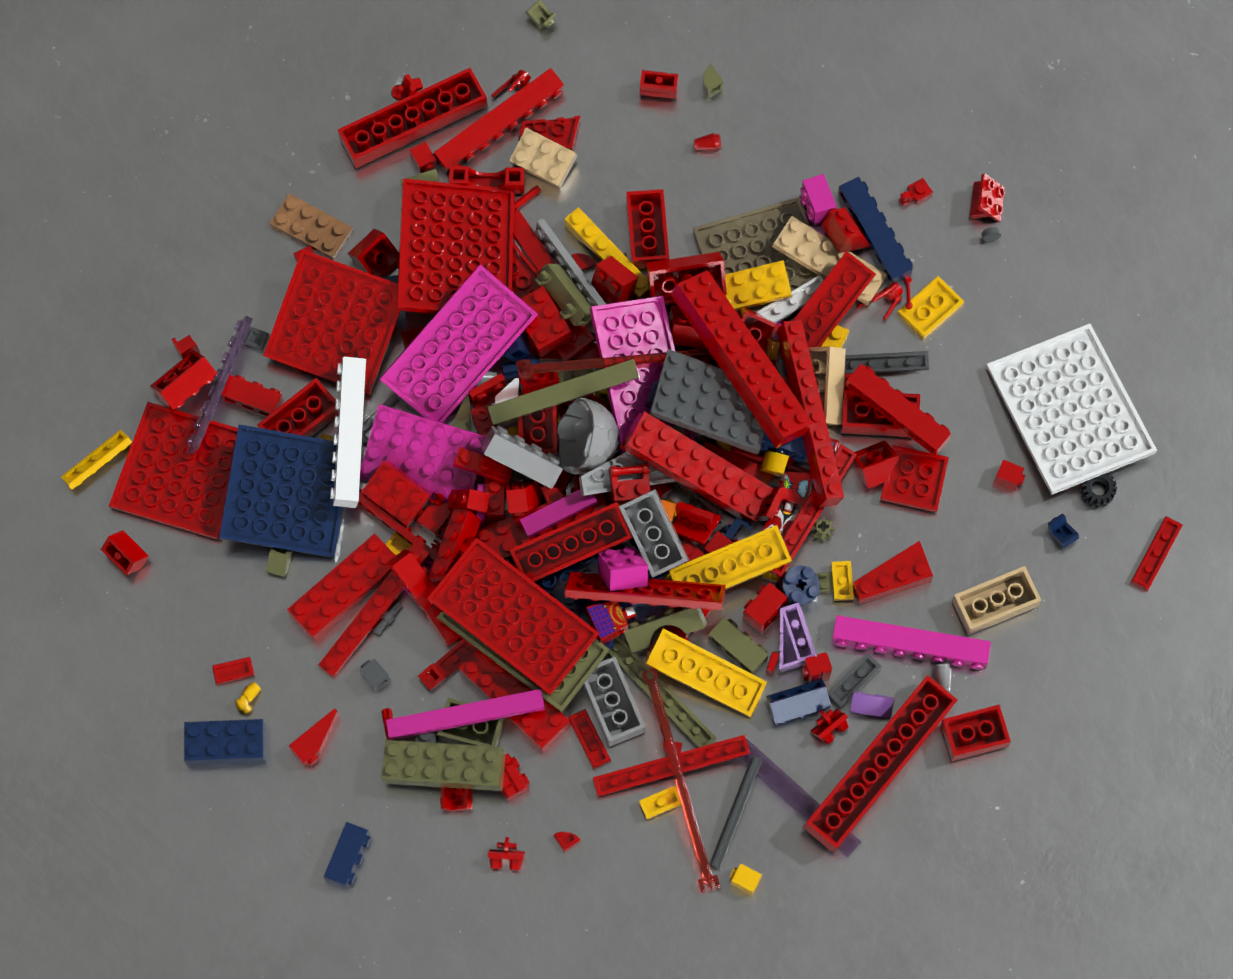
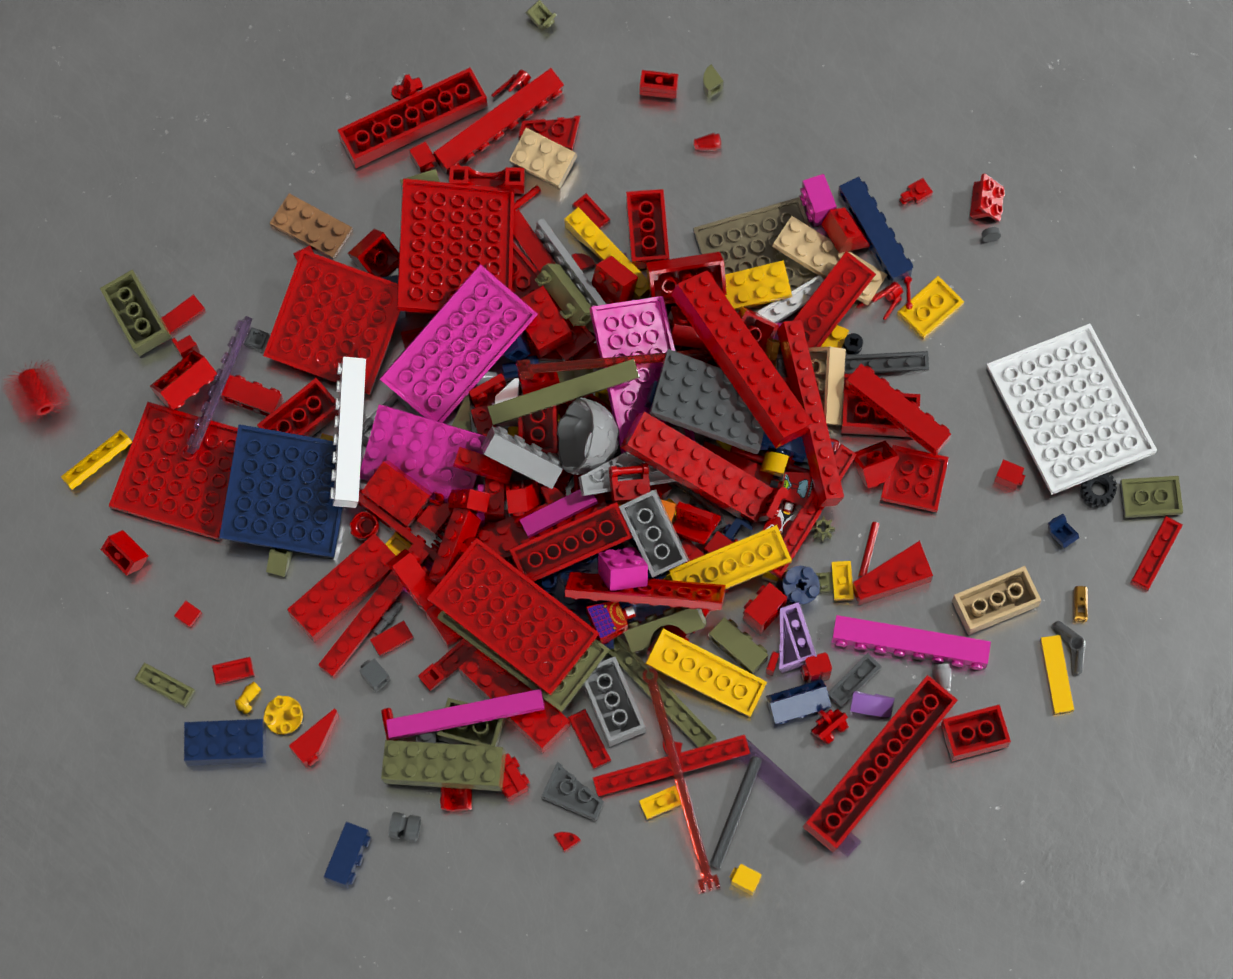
red hips [488,837,525,870] -> none
none -> red piece [1,359,71,423]
none -> olive brick [100,269,172,356]
none -> olive tile [135,662,195,708]
none -> red tile [162,294,205,335]
none -> red tile [174,601,202,628]
none -> yellow dish [264,696,303,735]
none -> red hair [350,512,379,540]
none -> red tile [370,620,414,657]
none -> dark grey wheel [388,812,421,842]
none -> dark grey wing [541,761,604,821]
none -> red tile [572,193,610,230]
none -> black wheel [843,333,863,355]
none -> red bar [858,522,879,578]
none -> yellow tile [1040,635,1074,714]
none -> dark grey piece [1052,621,1085,676]
none -> pearl gold bar [1074,586,1088,622]
none -> olive plate [1120,476,1183,518]

